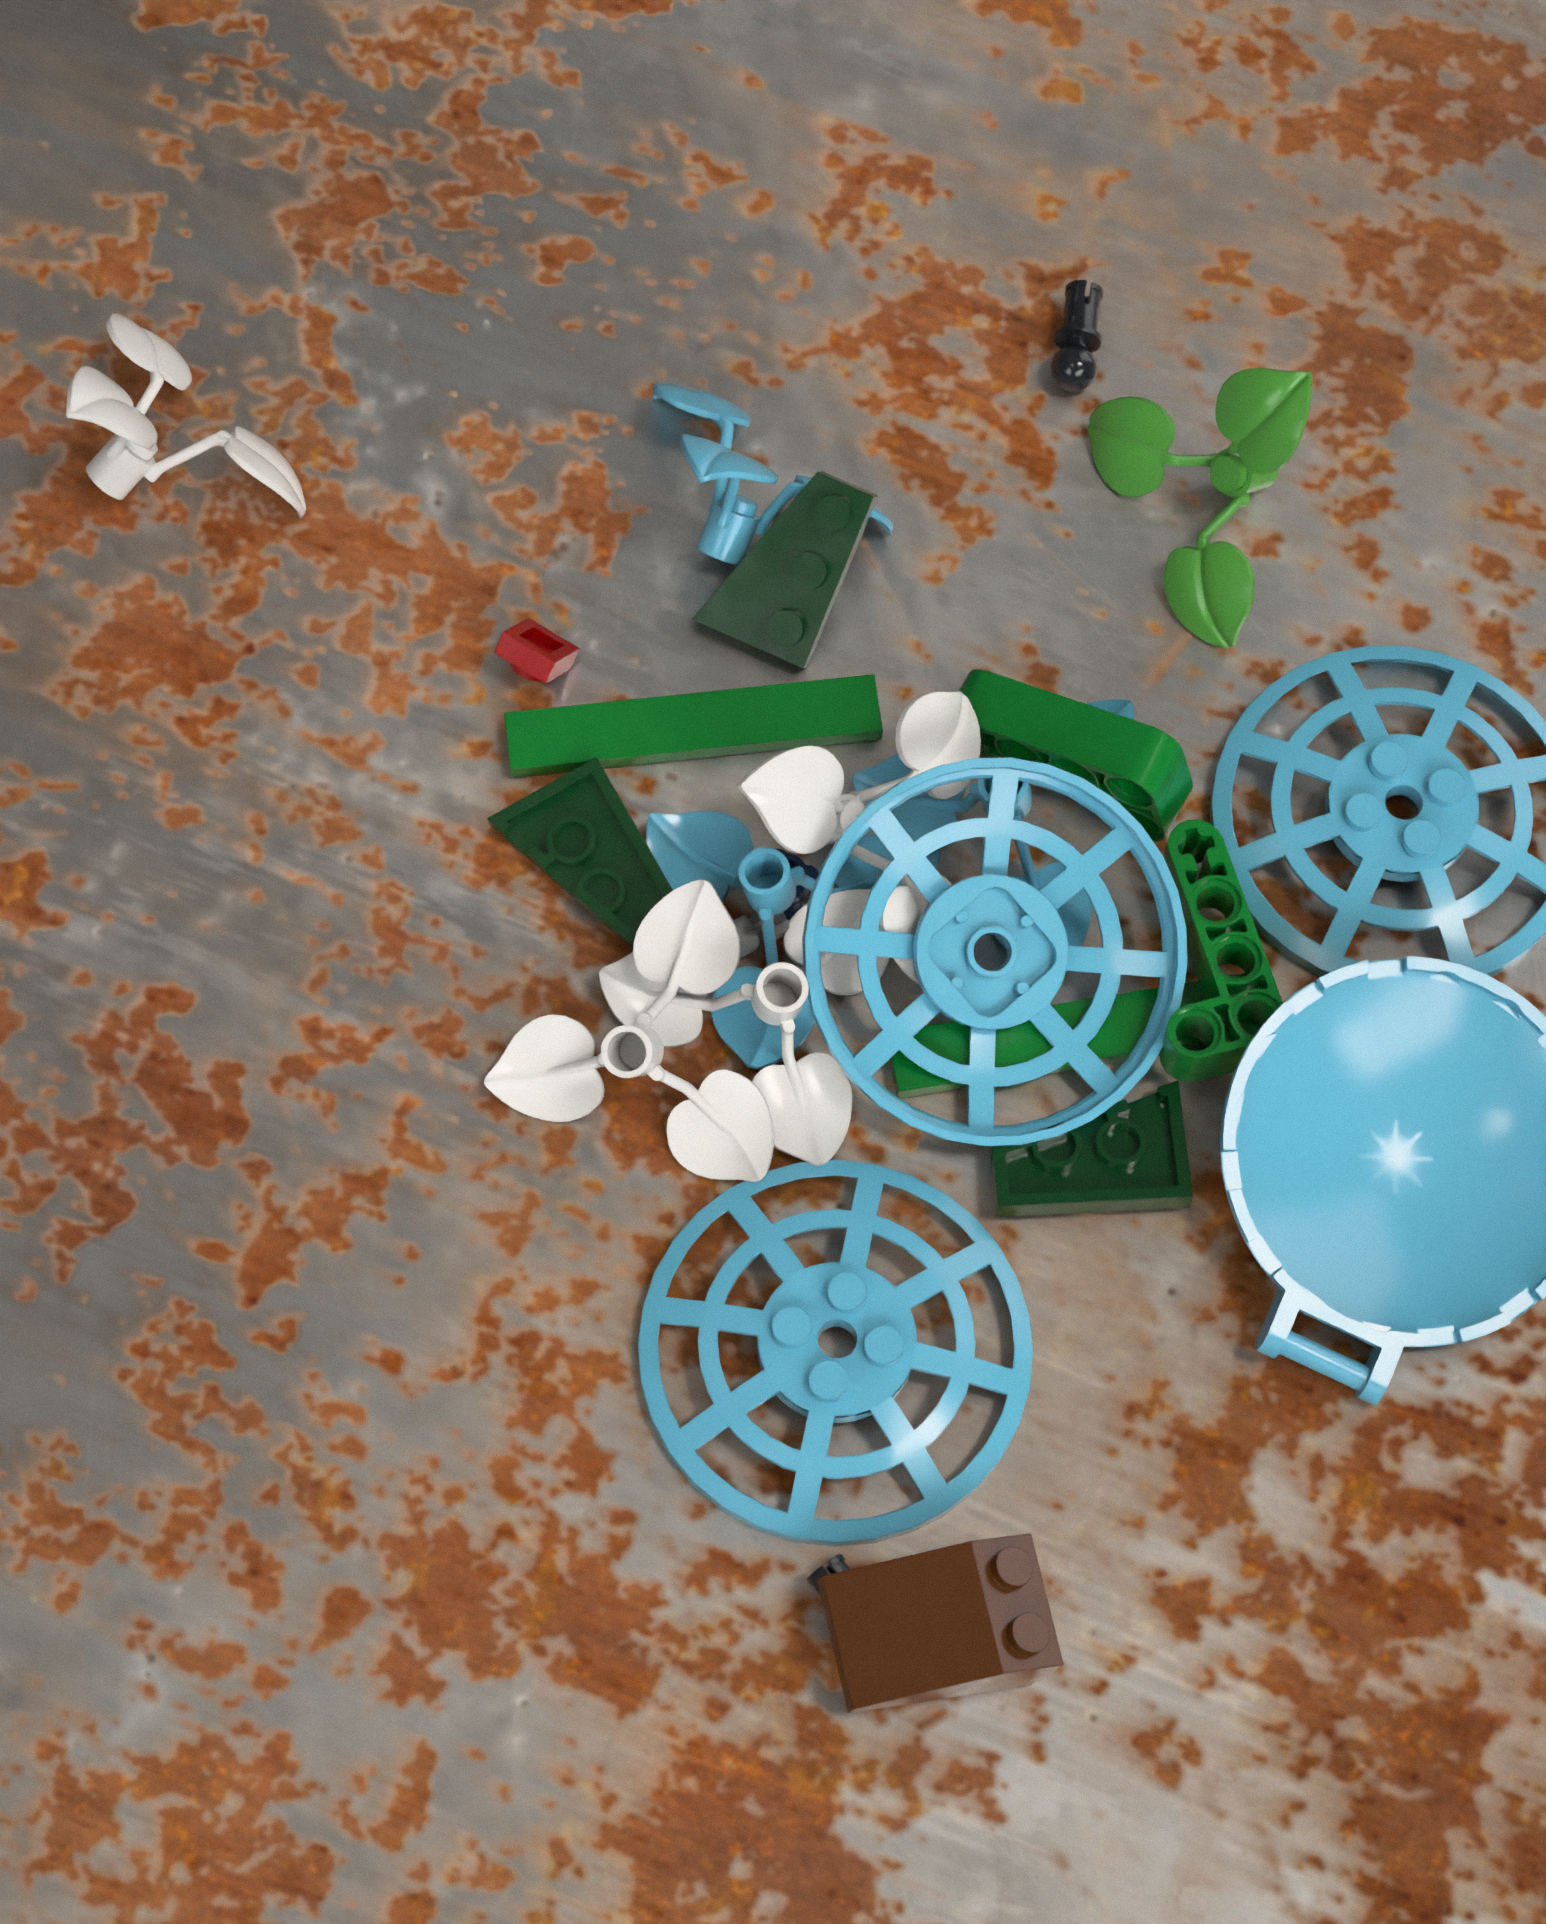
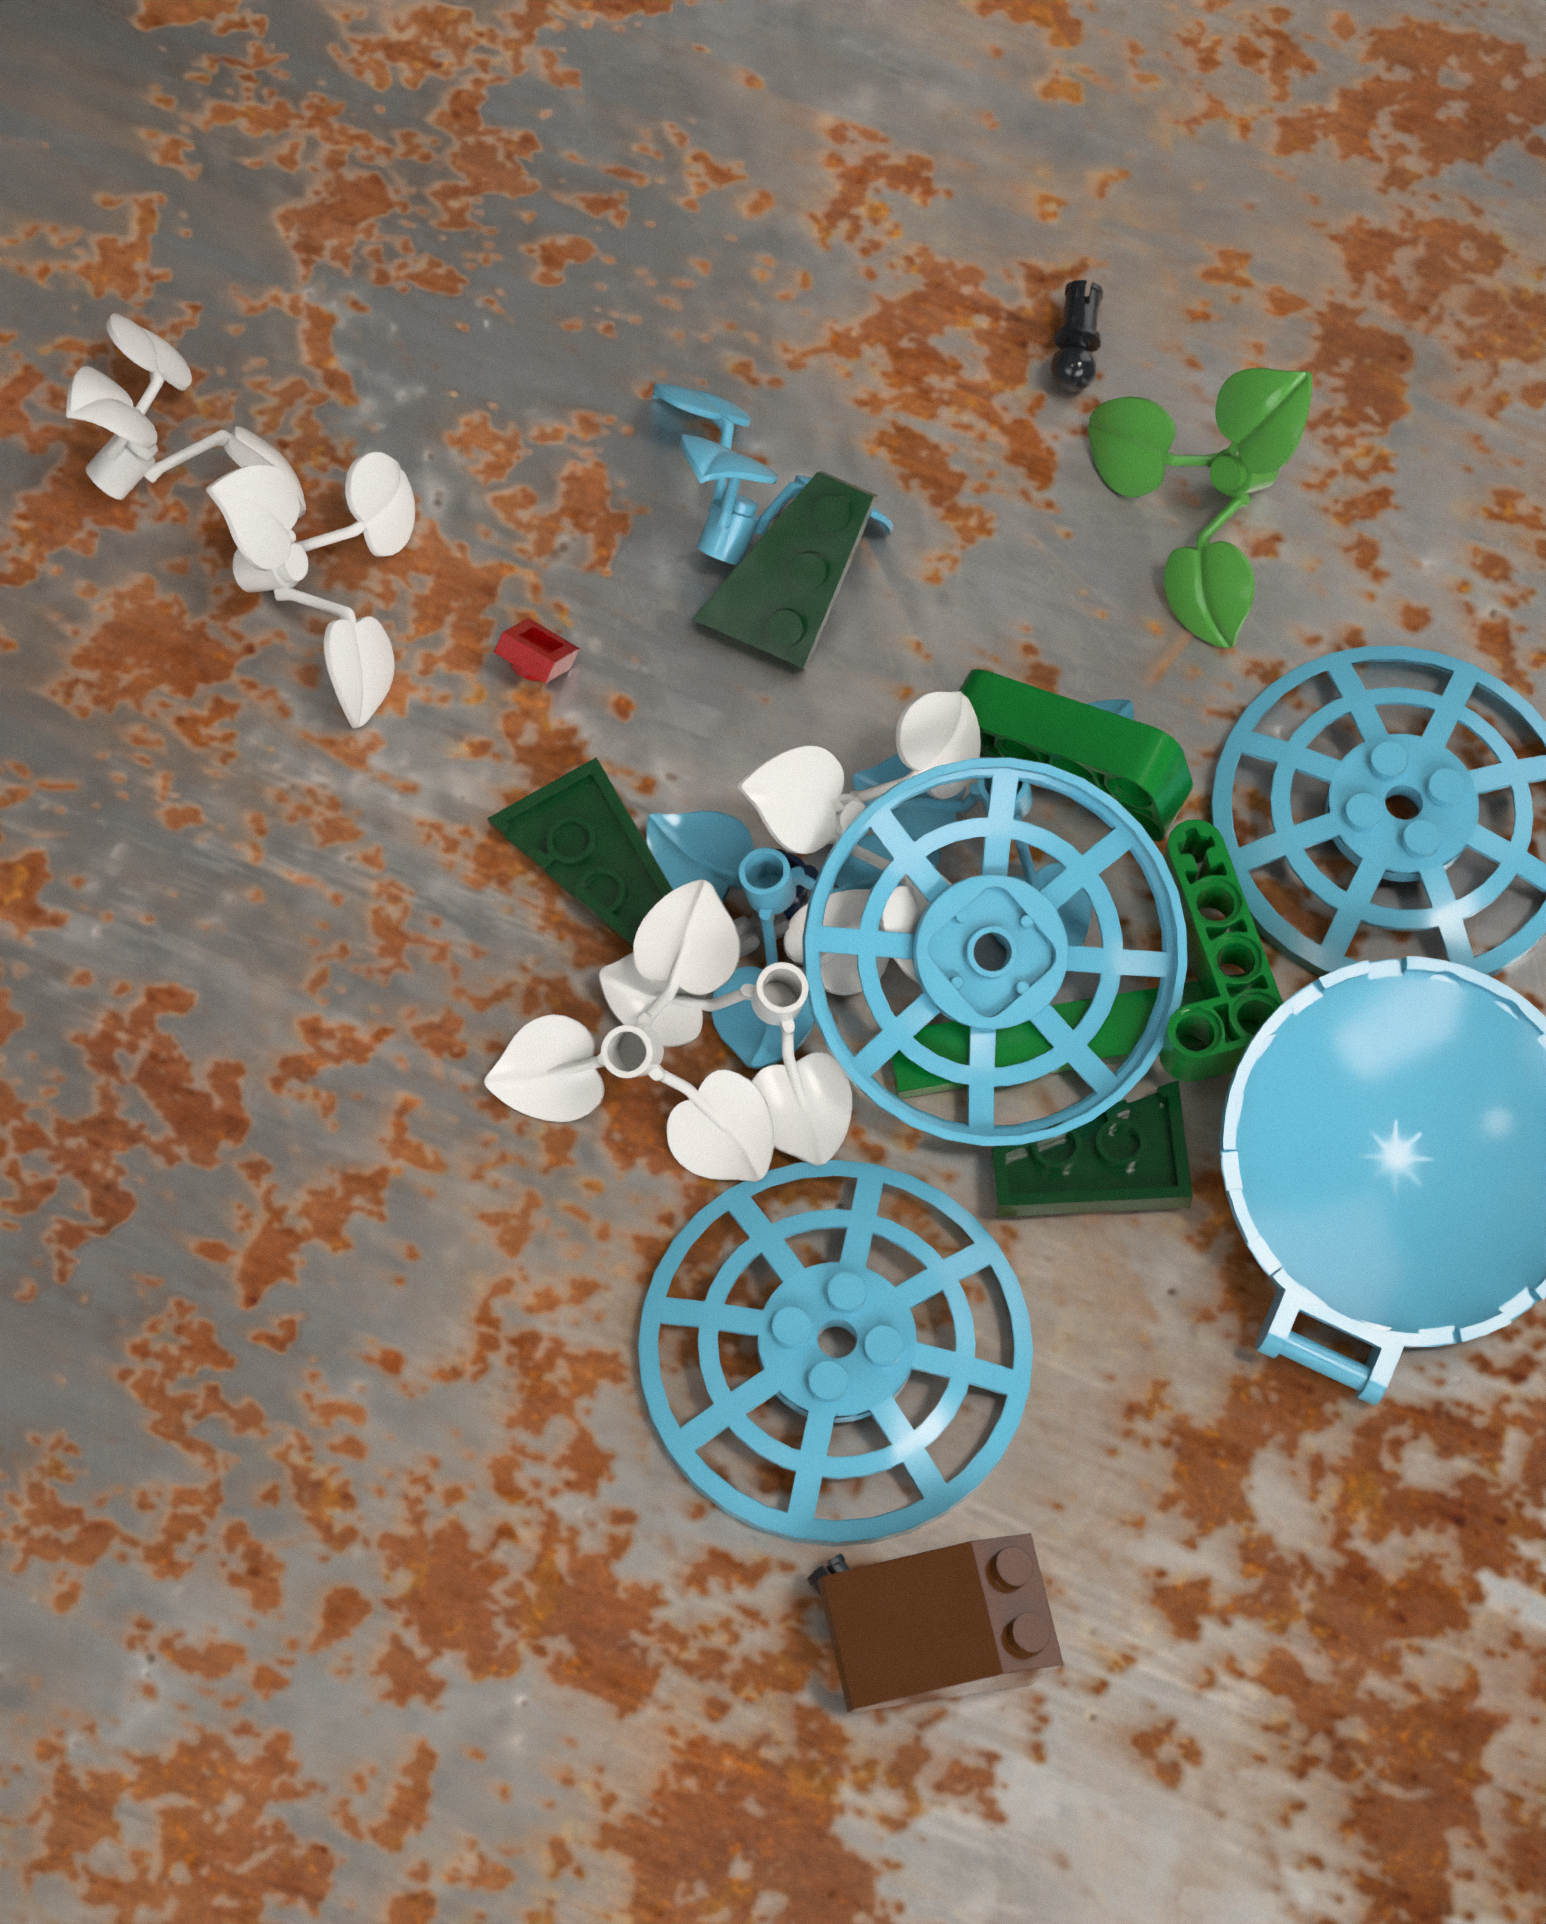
green tile [504,674,883,778] -> none
none -> white plant [206,452,415,728]

